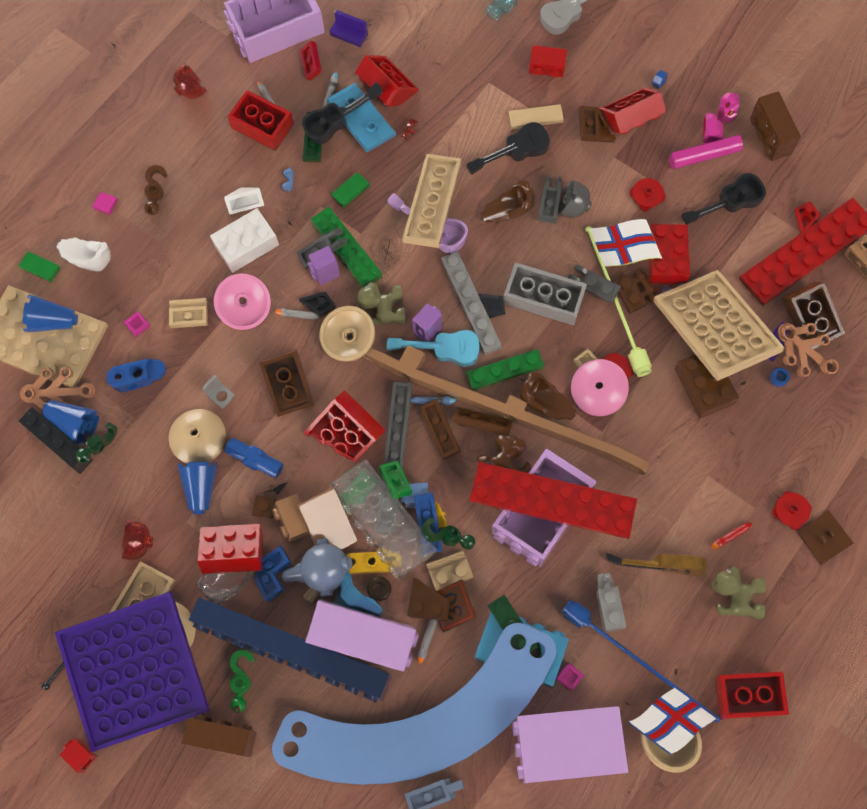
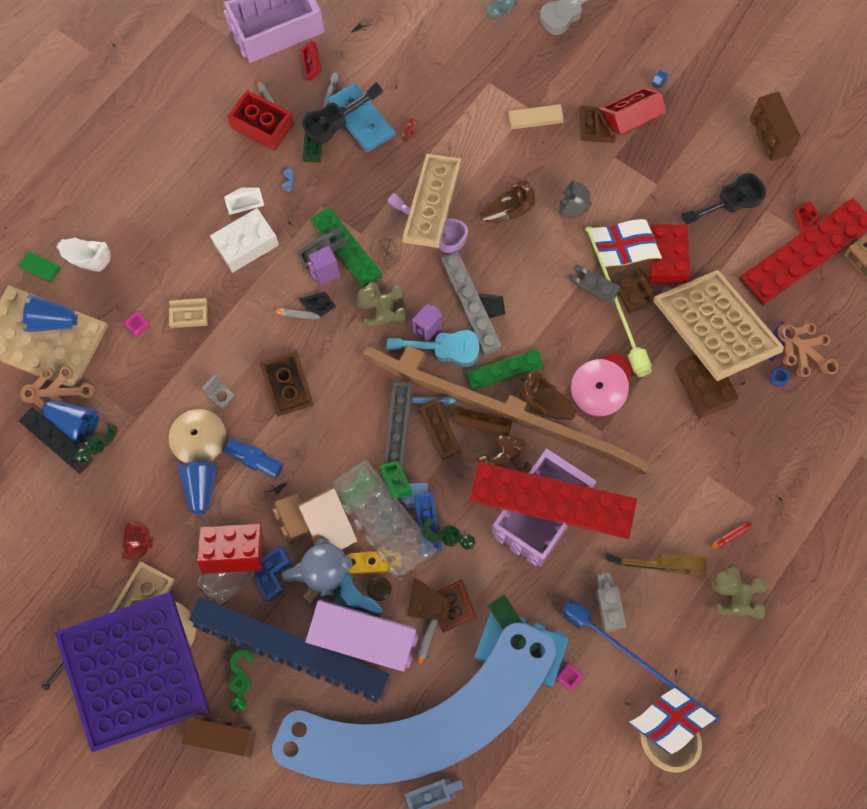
red brick [60,739,98,773] -> none
dark pink tile [92,192,118,215] -> none
blue piece [107,358,167,392] -> none
reddish brown piece [144,165,168,215] -> none
clear red cylinder [173,63,207,99] -> none
bright pink dish [214,273,271,330] -> none
reddish brown plate [252,495,276,519] -> none
red wedge [303,390,386,463] -> none
tan dish [320,306,375,362] -> none
dark purple panel [329,10,368,47] -> none
green tile [331,172,370,208] -> none
red slope [355,55,419,107] -> none
tan plate [426,550,474,591] -> none
yellow piece [435,502,447,528] -> none
black piece [467,122,550,175] -> none
light grey brick [503,263,587,326] -> none
lavender container [512,706,628,783] -> none
red piece [529,45,567,77] -> none
dark grey hinge [538,175,562,224] -> none
tan tile [573,348,597,368] -> none
red piece [629,178,666,212] -> none
dark pink brick [668,135,743,170] -> none
dark pink rock [702,113,723,144] -> none
red brick [715,672,789,720] -> none
dark pink rock [717,93,740,123] -> none
red piece [772,491,812,530] -> none
reddish brown slope [782,282,845,349] -> none
reddish brown piece [797,511,854,565] -> none

